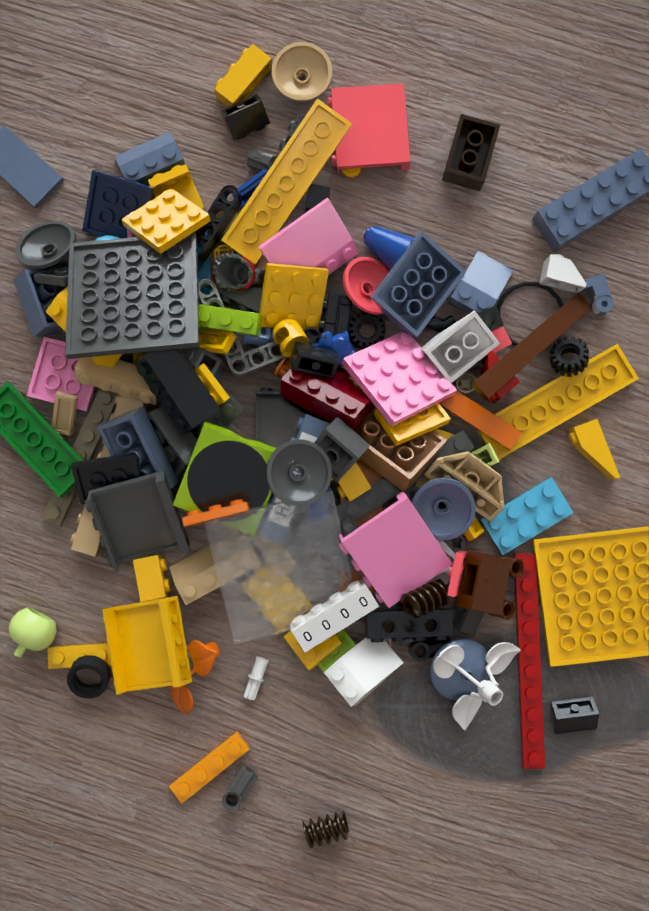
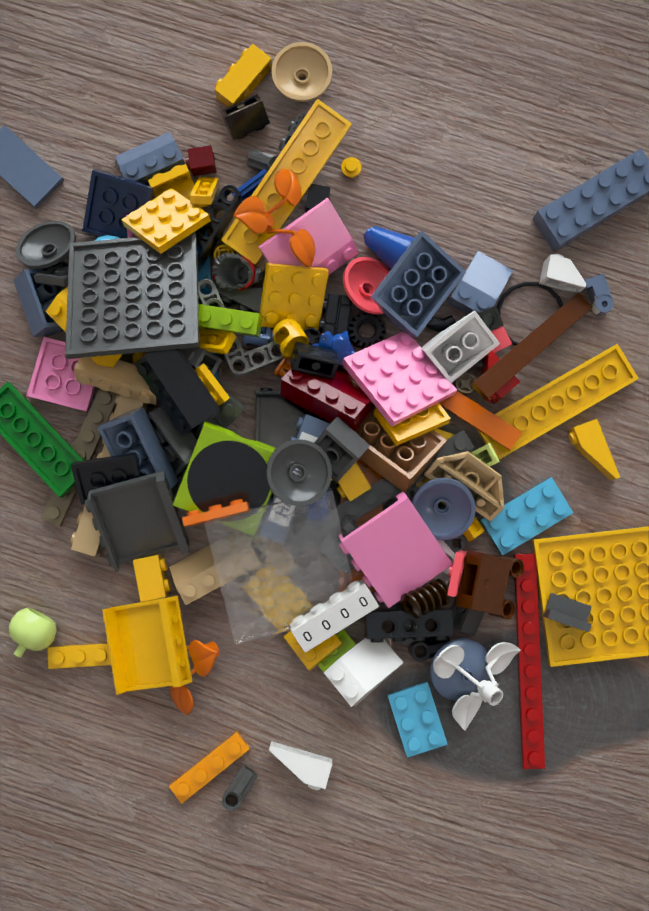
tan tile [52,391,78,437] -> none
black tyre [67,655,110,699] -> none
white axle [243,656,269,700] -> none
dark brown piece [302,810,349,848] -> none
coral panel [327,83,410,175] -> none
dark brown brick [442,114,500,191] -> none
black tyre [550,336,589,377] -> none
black panel [550,696,599,734] -> none
none -> dark red brick [185,145,217,176]
none -> yellow plate [190,177,219,207]
none -> orange plant [233,169,315,268]
none -> white slope [269,741,332,790]
none -> medium azure plate [387,681,448,758]
none -> dark grey panel [543,593,592,632]

